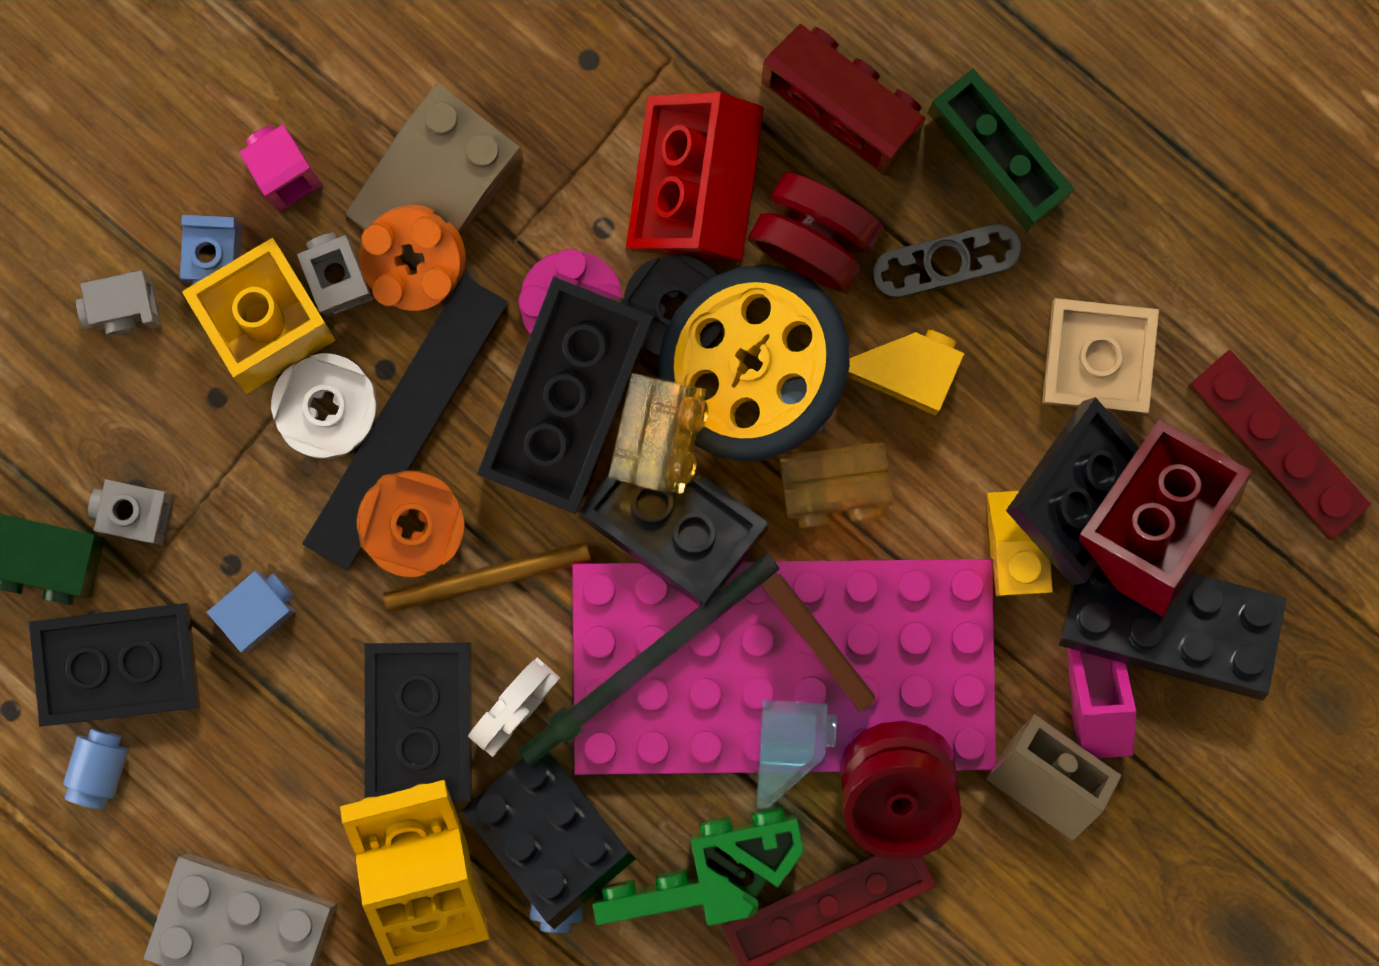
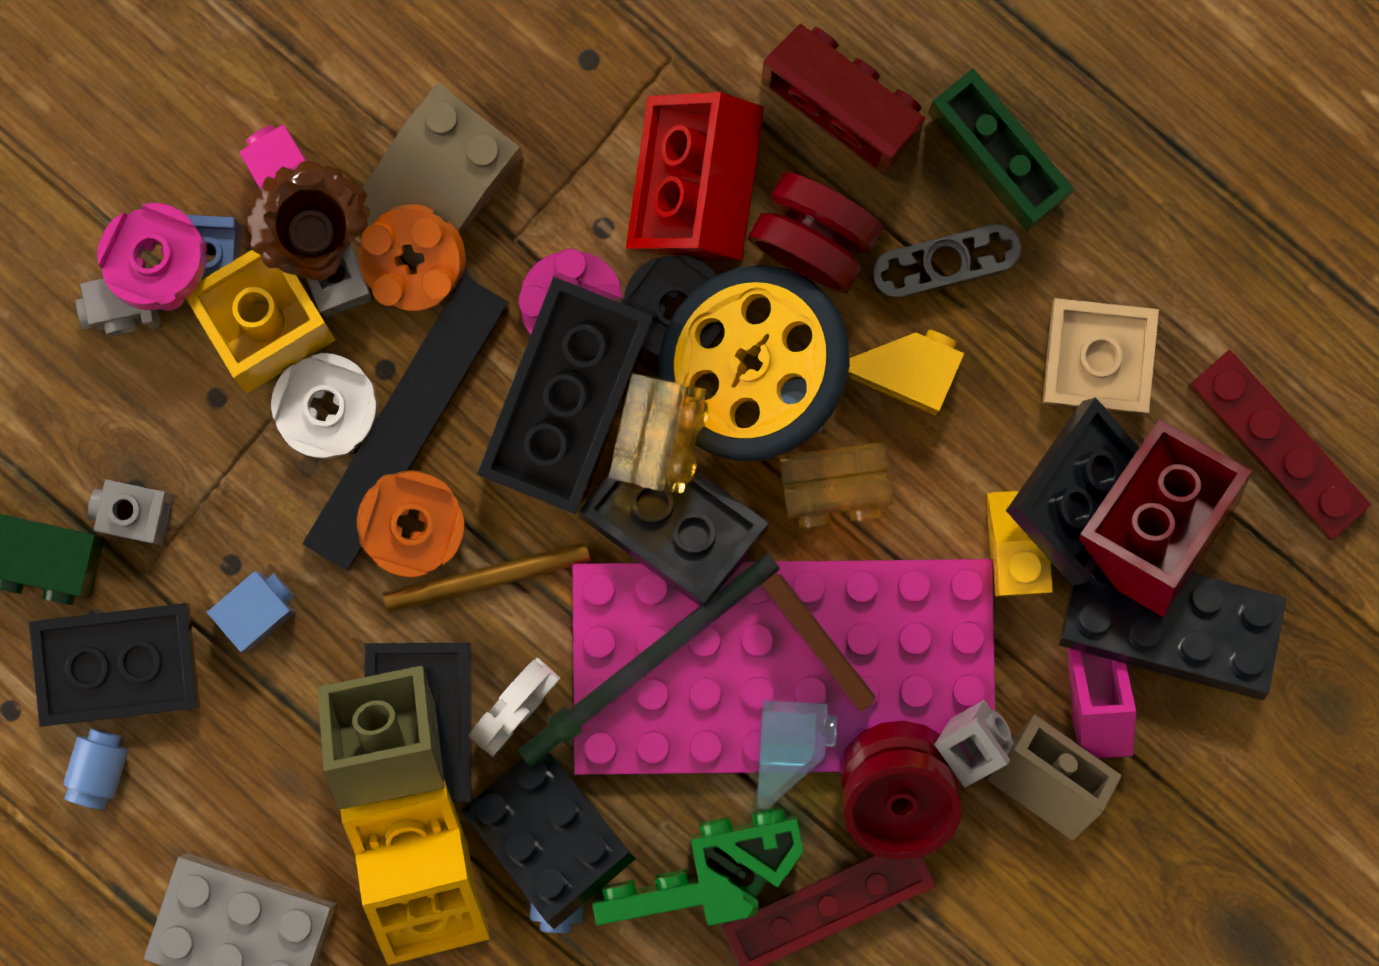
none -> dark pink plate [97,203,207,311]
none -> reddish brown hair [247,161,370,280]
none -> olive brick [317,666,445,810]
none -> light grey brick [934,700,1014,788]

